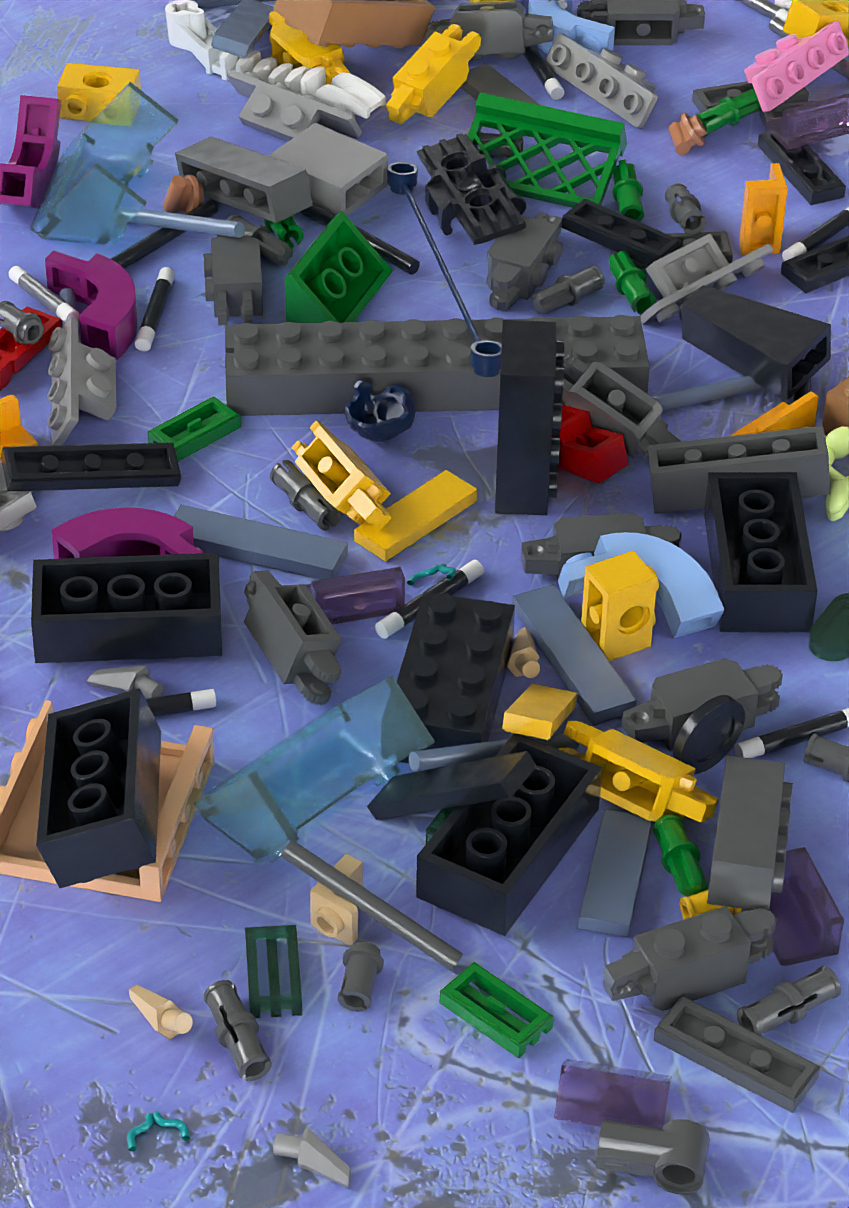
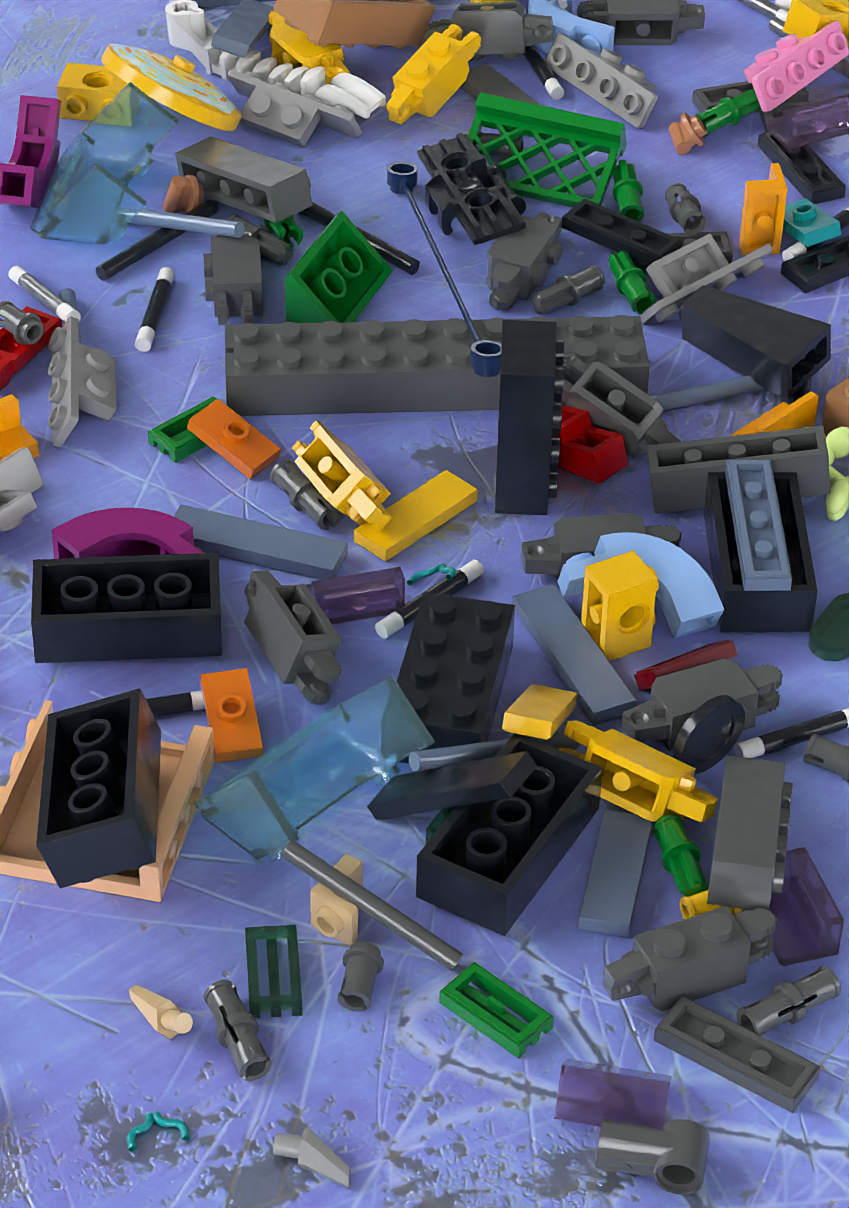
black tile [1,442,181,492] -> none
magenta arch [45,250,138,360] -> none
light grey bar [86,665,163,698] -> none
light grey brick [268,123,388,216] -> none
dark blue hair [344,380,416,443] -> none
tan bar [507,626,540,678] -> none
none -> dish [101,43,242,132]
none -> orange plate [187,399,281,480]
none -> orange plate [200,668,263,763]
none -> dark red plate [634,639,738,690]
none -> sand blue tile [725,460,792,591]
none -> teal plate [783,198,841,247]

